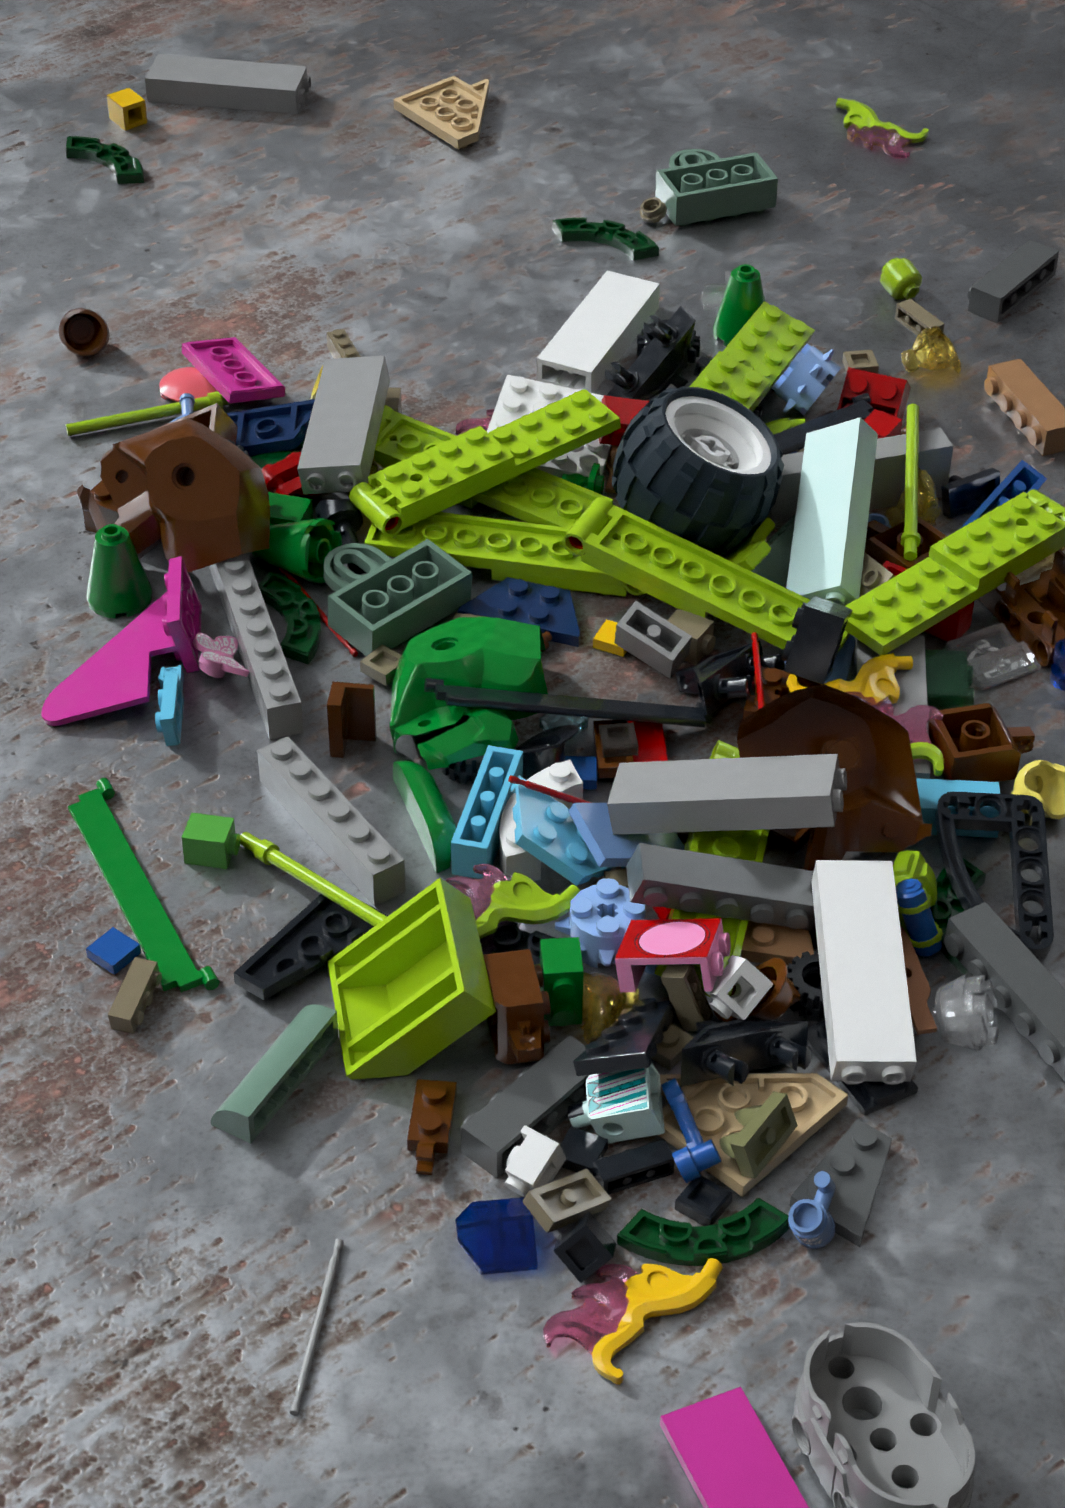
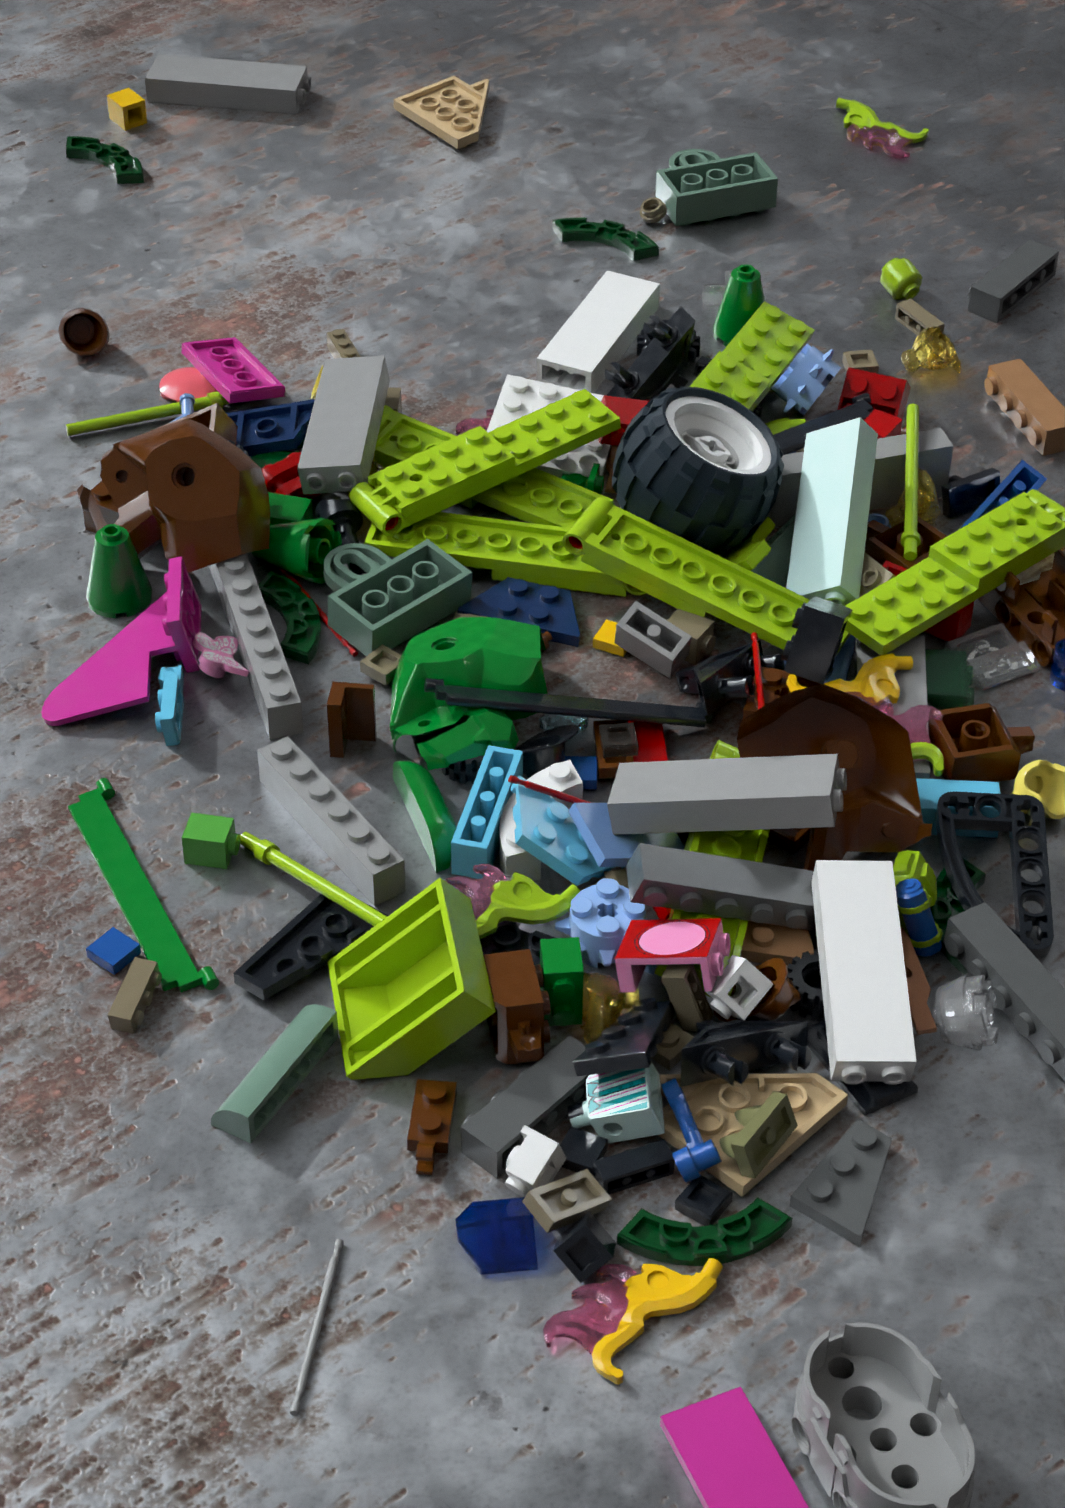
medium blue piece [788,1171,836,1249] -> none

